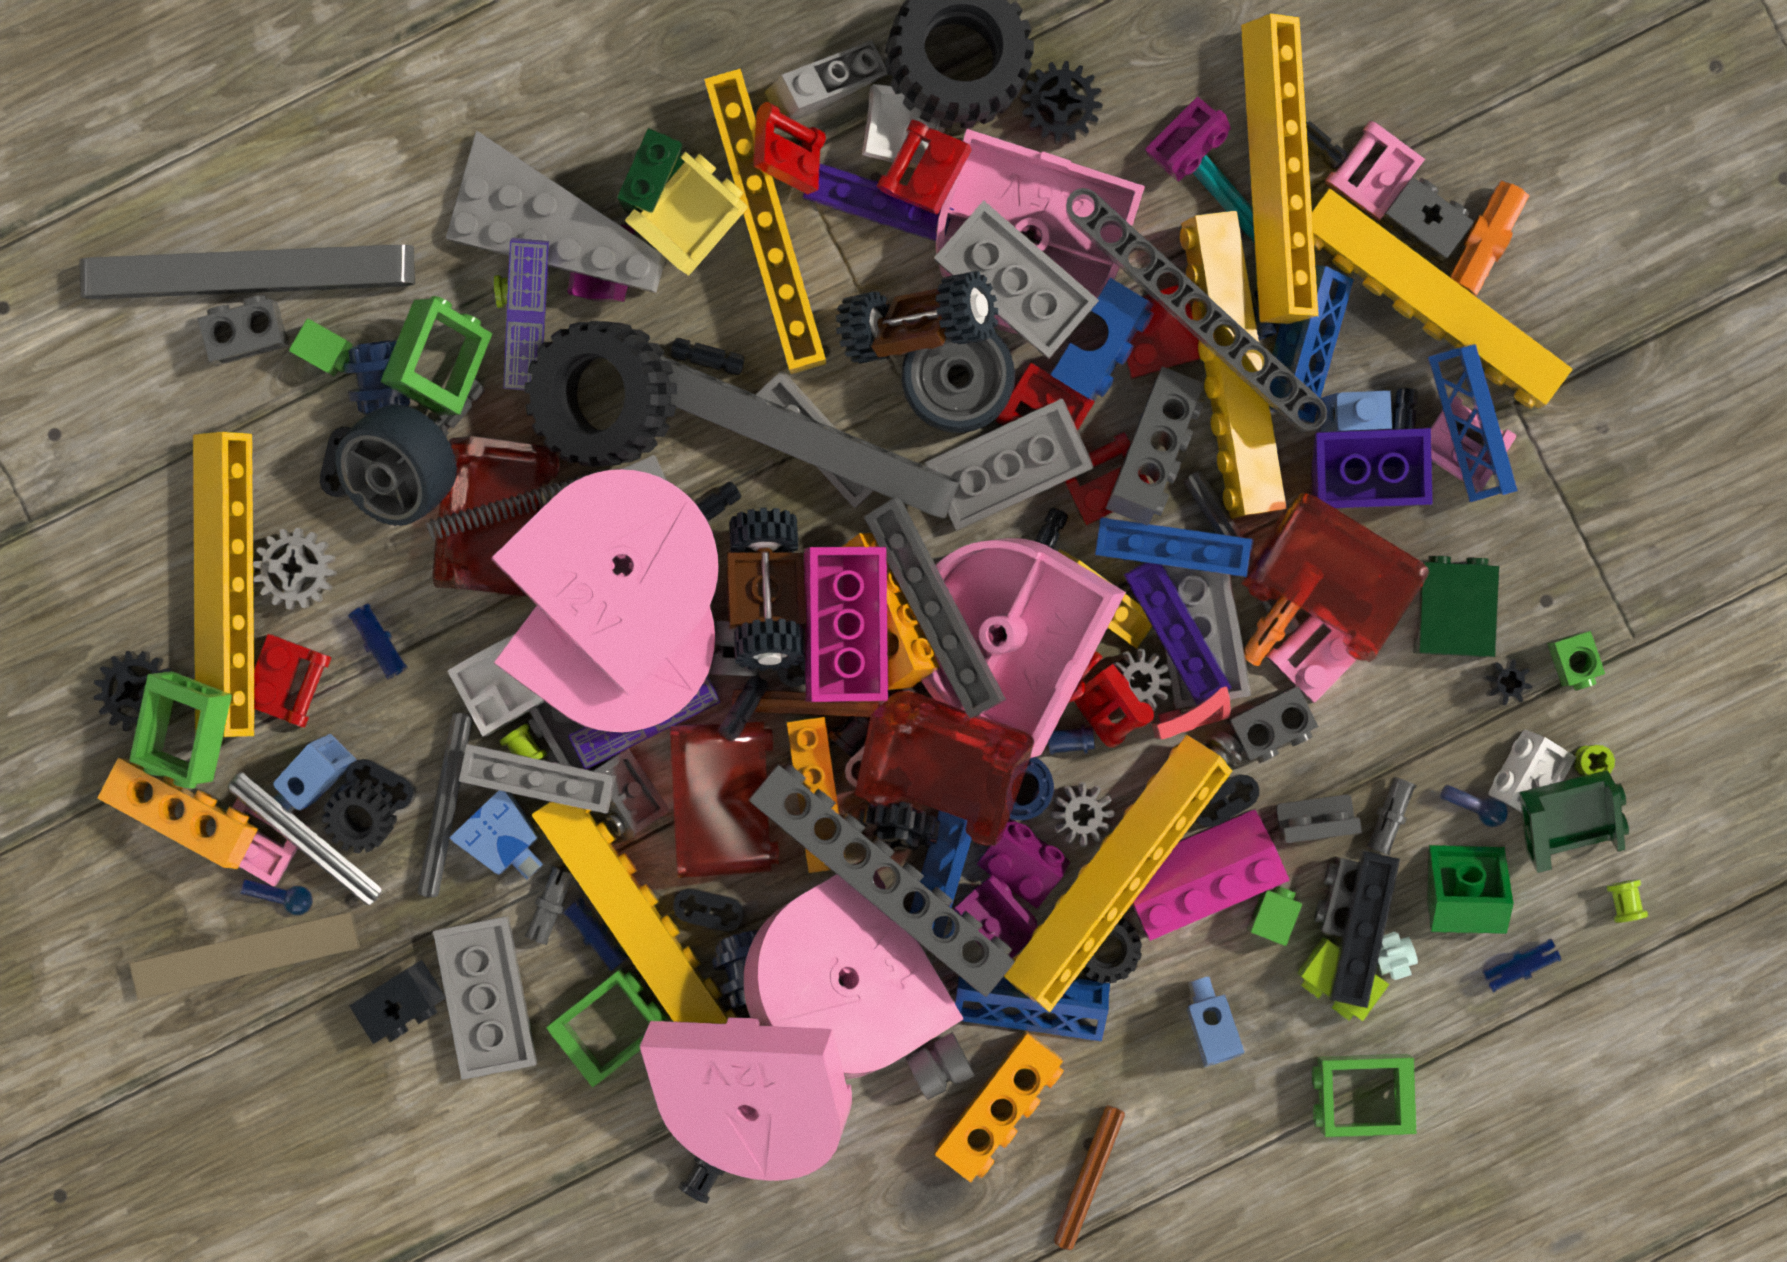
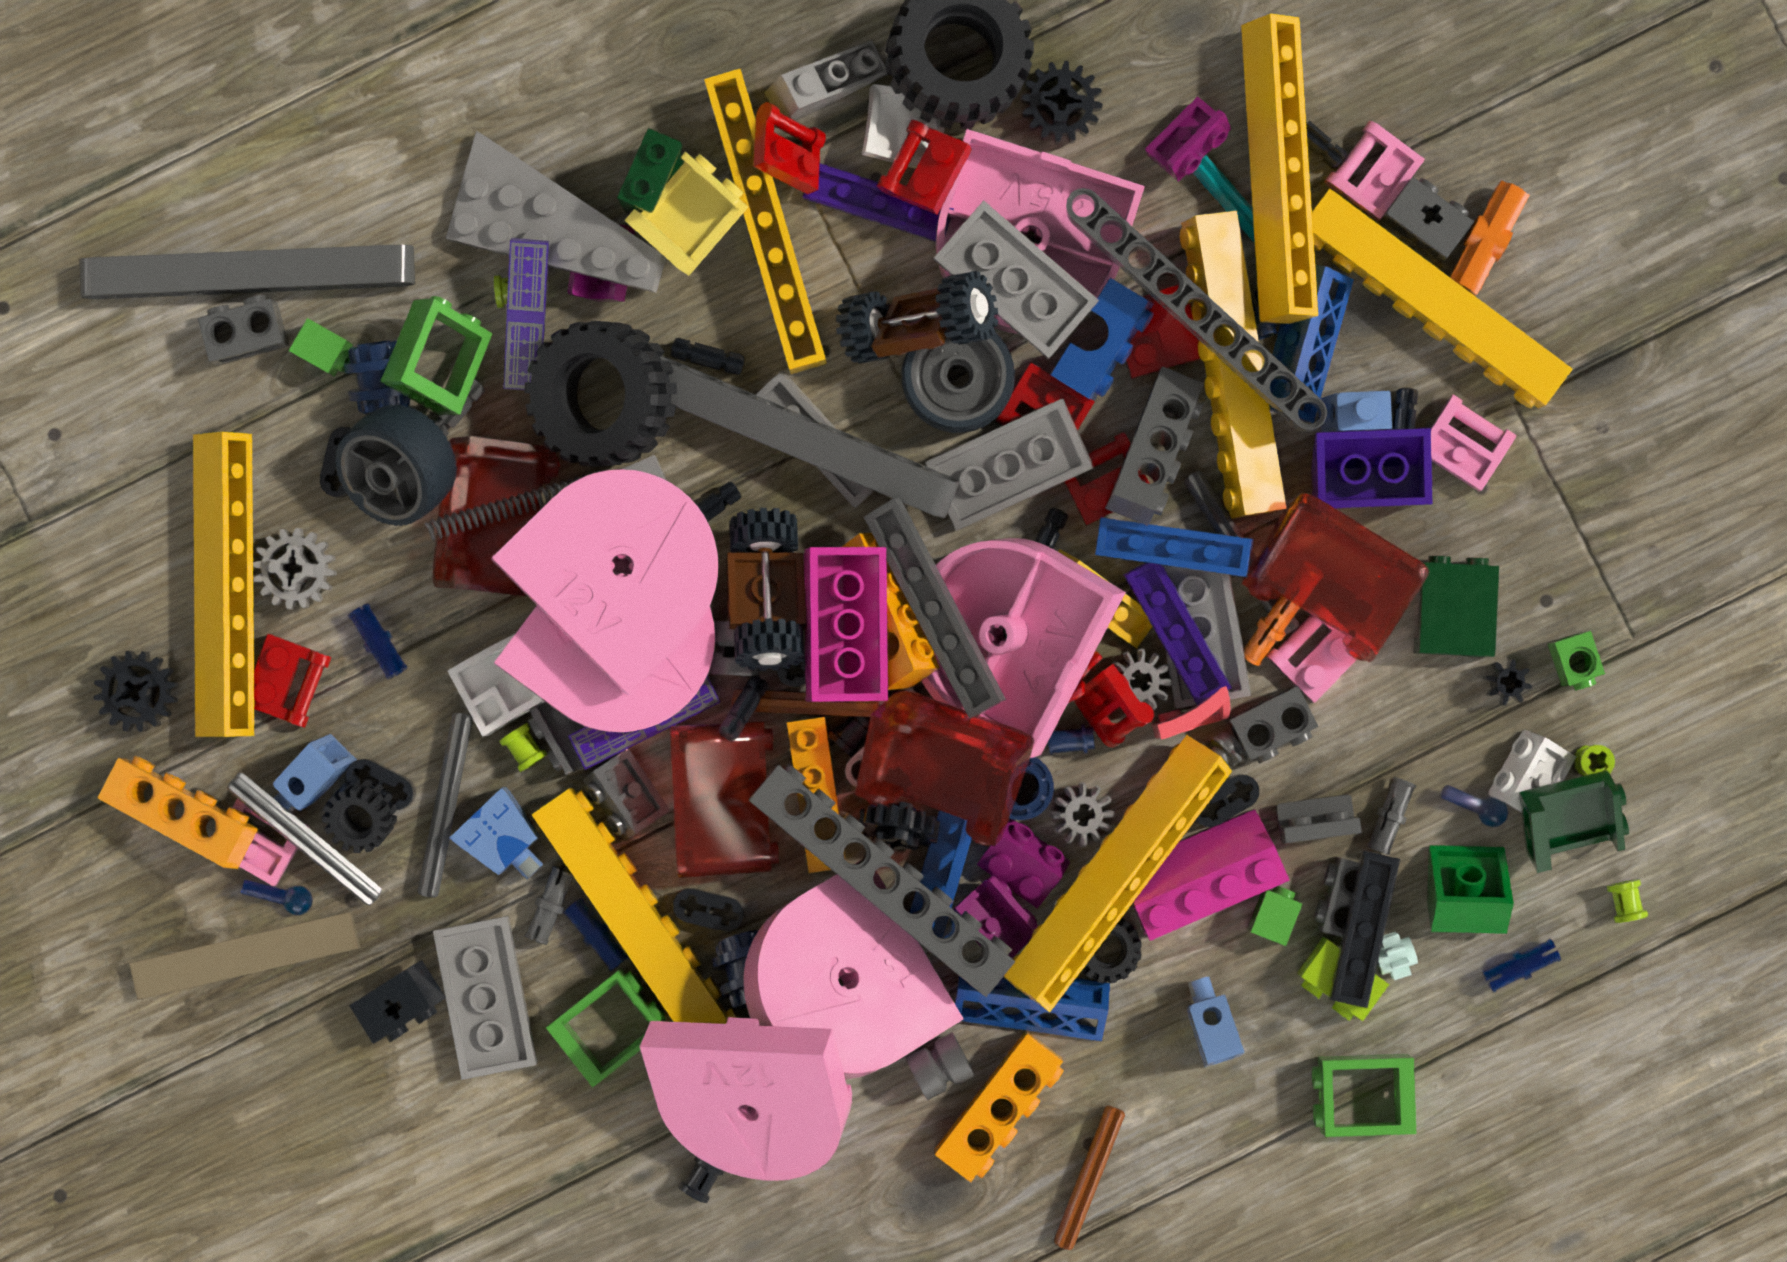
bright green window [129,671,232,788] -> none
light grey plate [459,744,616,813] -> none
blue fence [1428,344,1518,502] -> none

